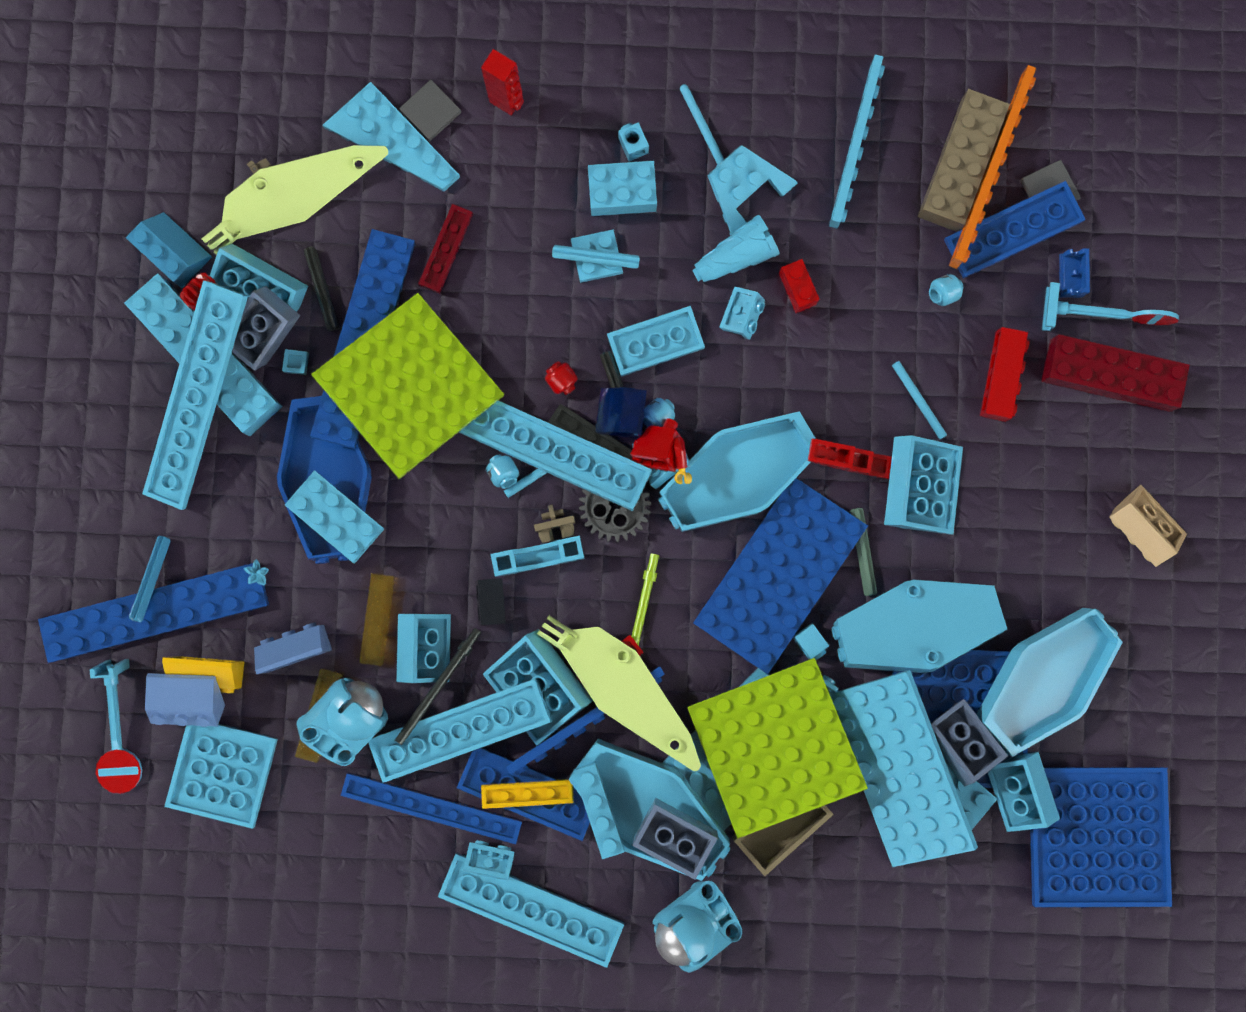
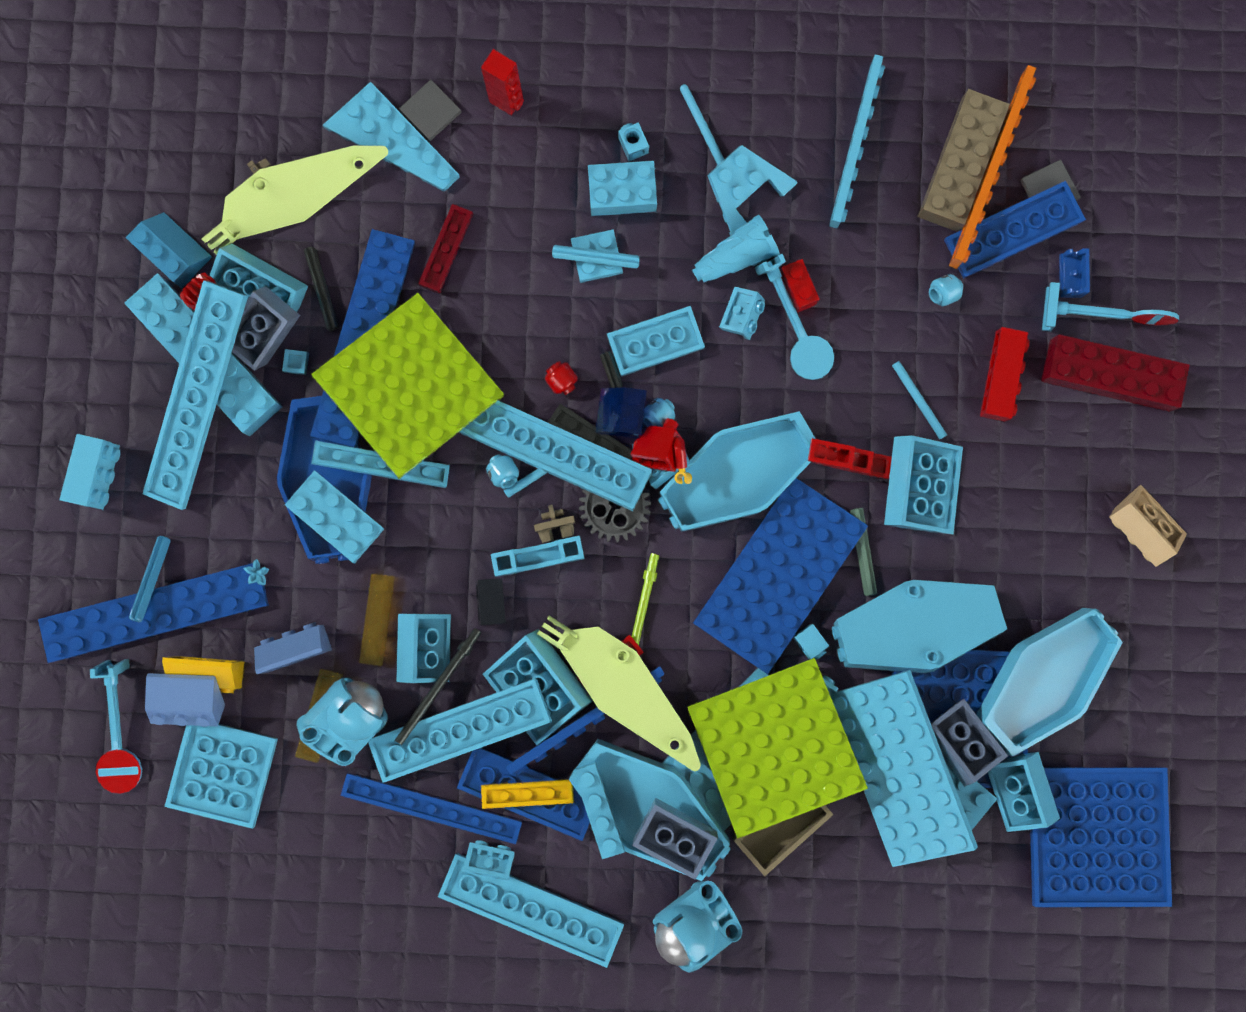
none -> medium azure brick [59,434,120,510]
none -> medium azure tile [311,441,450,488]
none -> medium azure piece [755,254,834,380]

